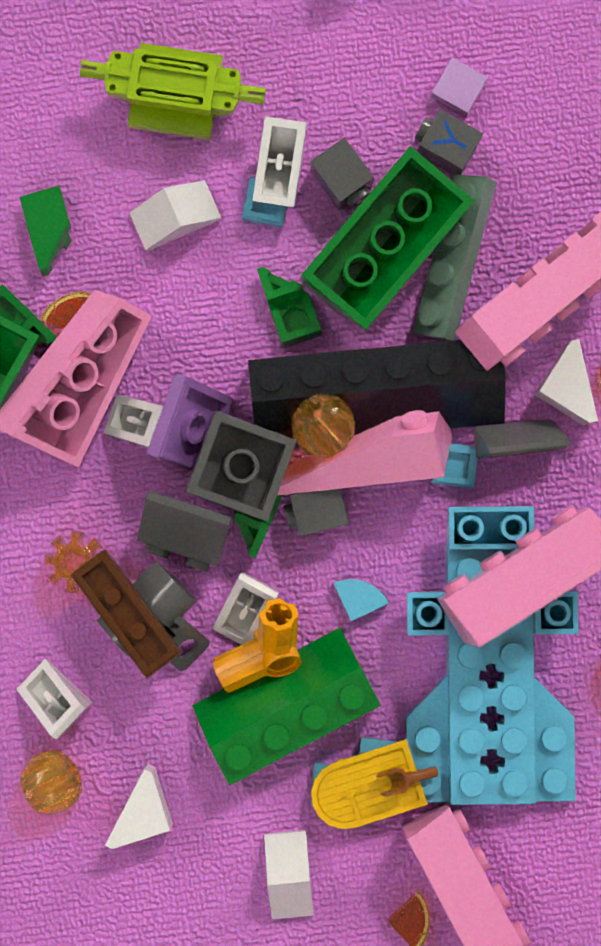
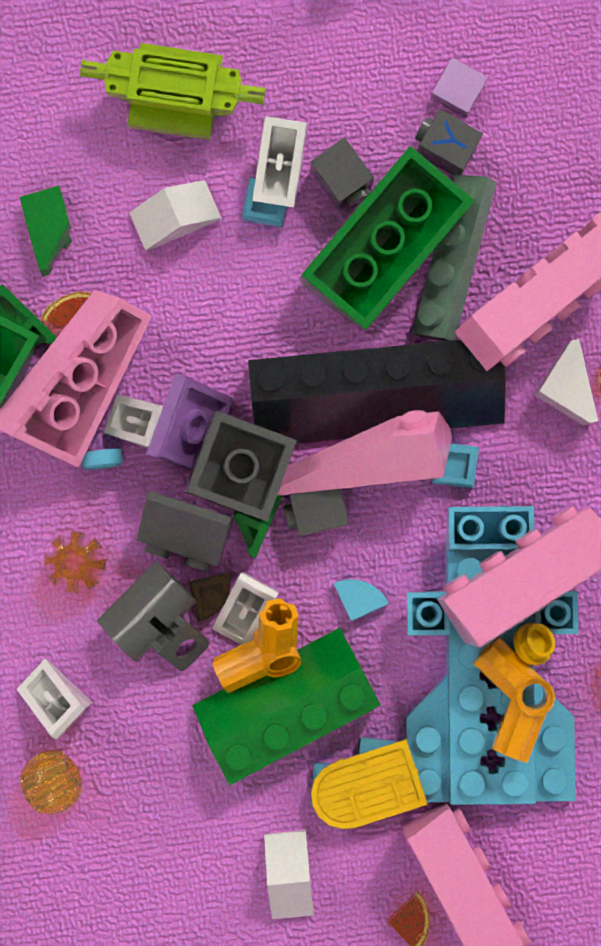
reddish brown tile [71,549,183,679] -> none
white slope [105,764,173,849] -> none
green slope [257,267,322,348] -> none
clear yellow piece [291,394,355,458] -> none
dark orange hand [376,766,438,797] -> none
dark grey slope [473,419,570,459] -> none
none -> medium azure tile [81,449,123,470]
none -> dark brown tile [189,572,231,622]
none -> light orange piece [473,636,555,763]
none -> yellow plate [513,623,555,666]

